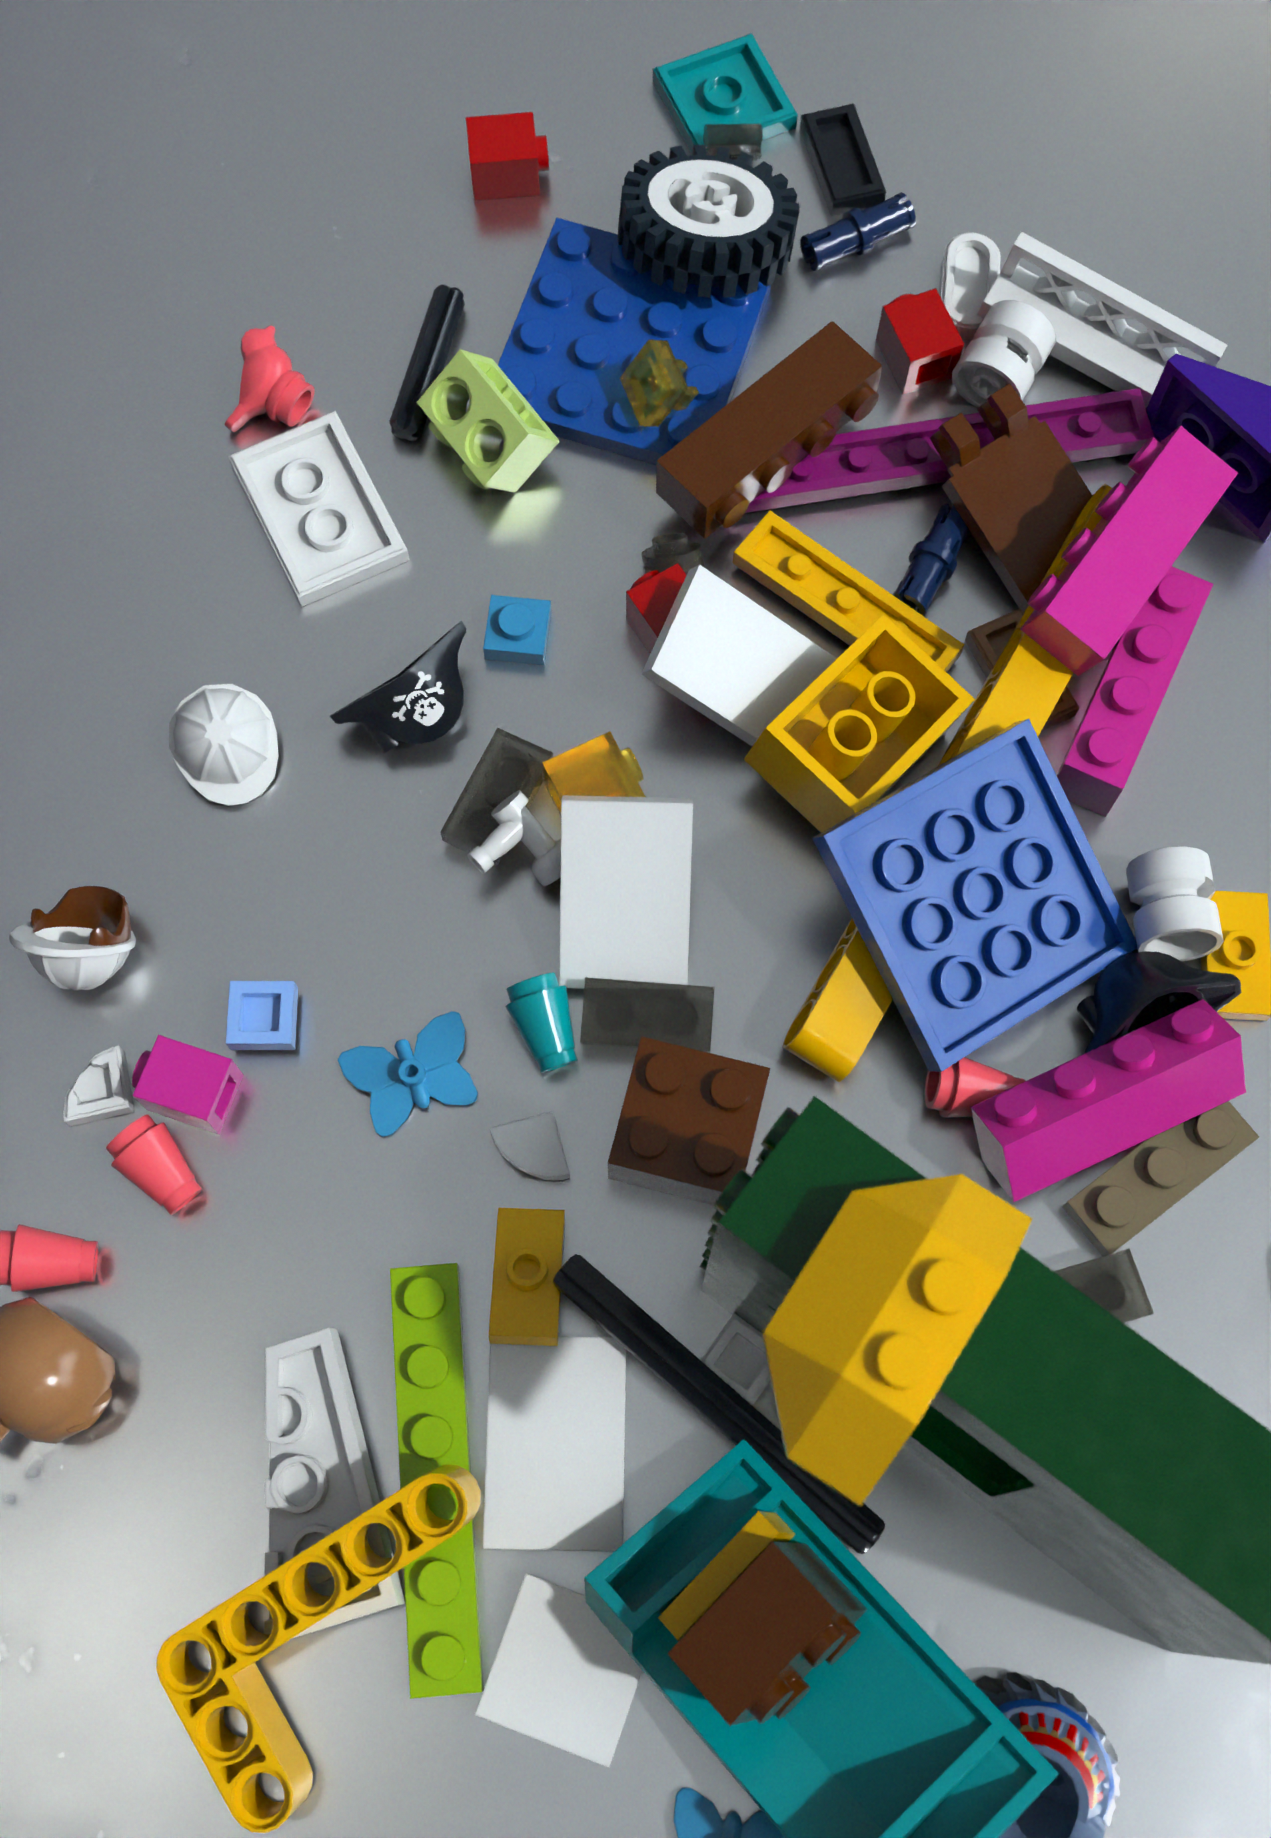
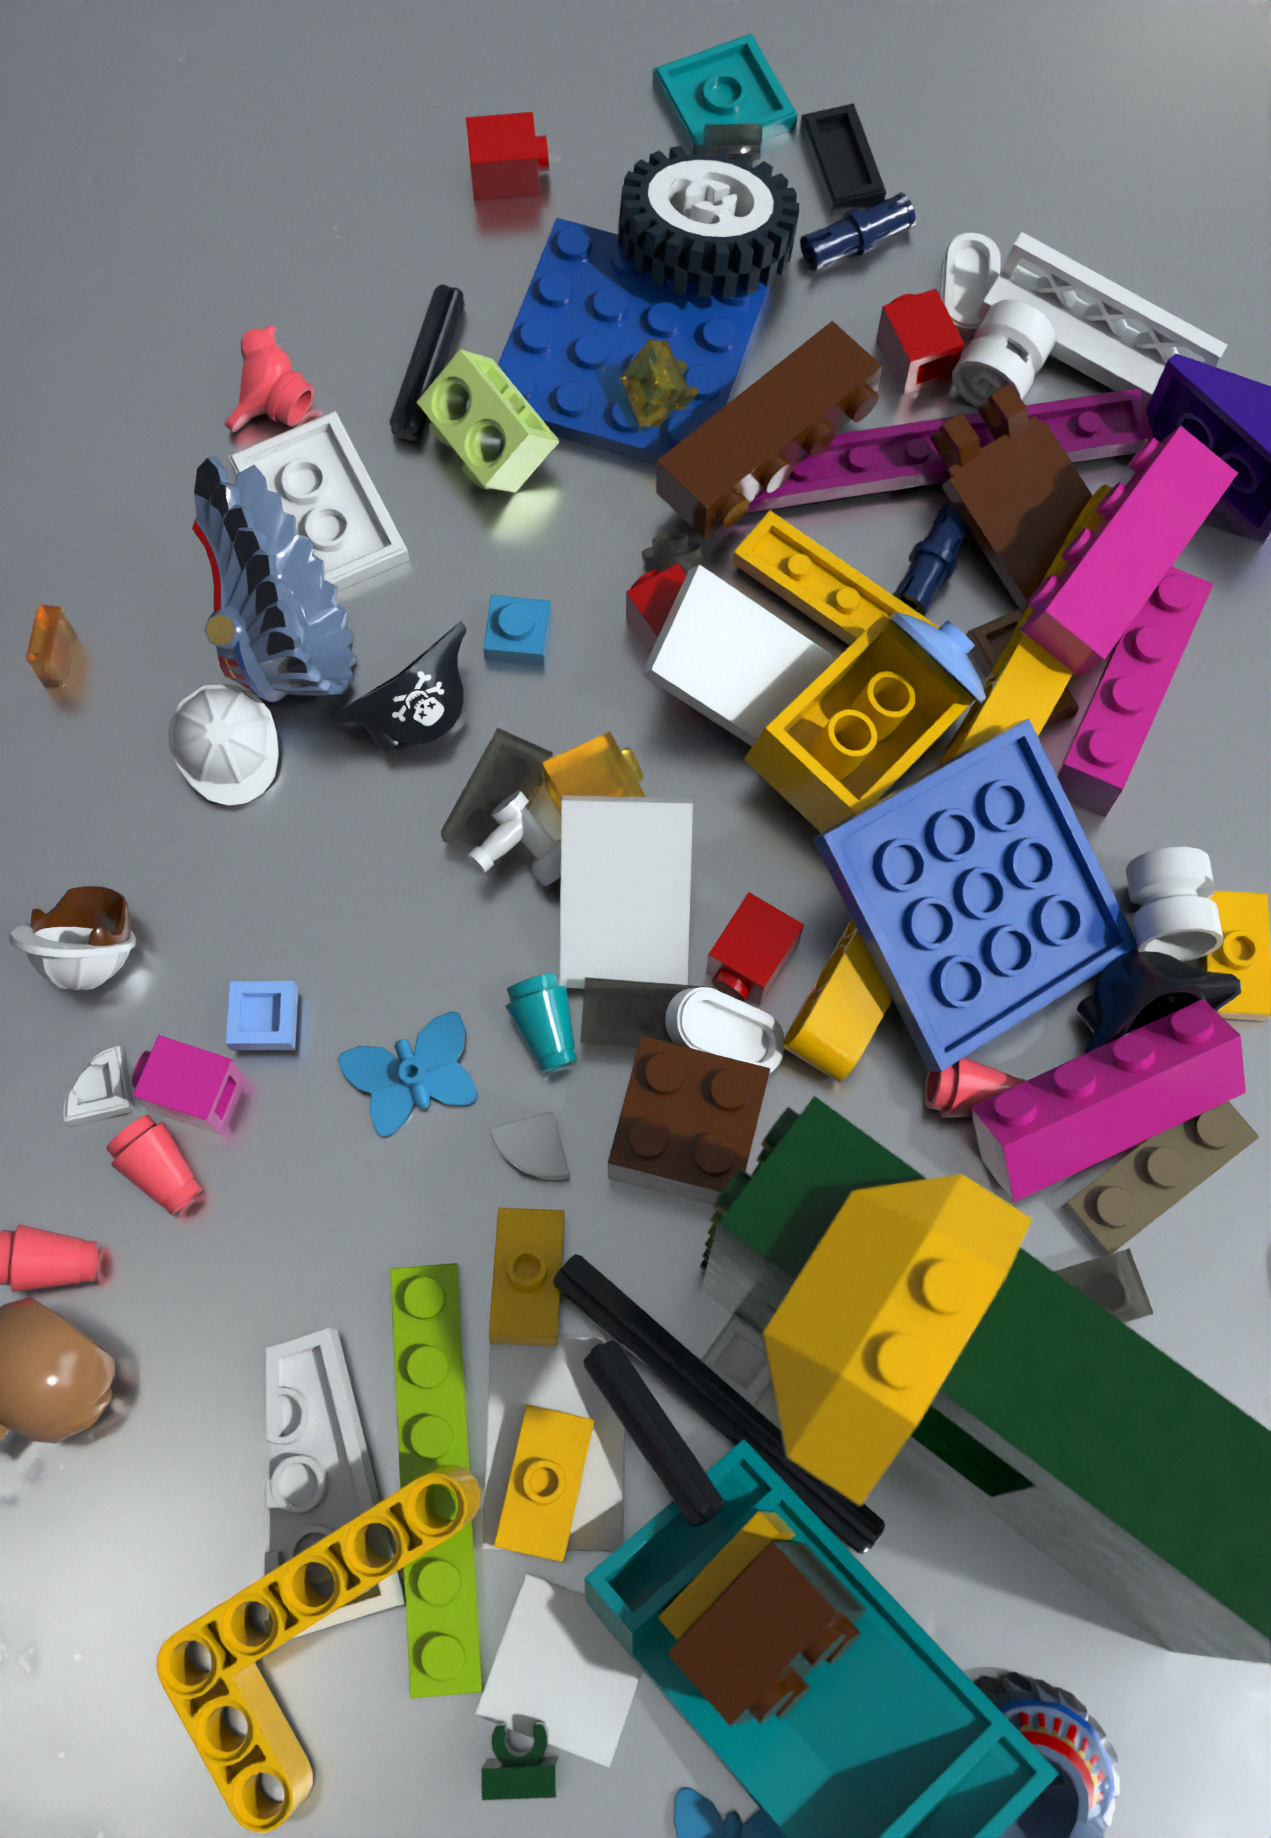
none -> clear orange tile [26,605,77,689]
none -> sand blue piece [192,456,357,702]
none -> dark green tile [481,1721,559,1800]
none -> yellow plate [494,1404,595,1563]
none -> black axle [583,1340,724,1528]
none -> white tile [665,987,785,1073]
none -> red brick [706,892,804,1005]
none -> light blue dish [889,612,986,704]

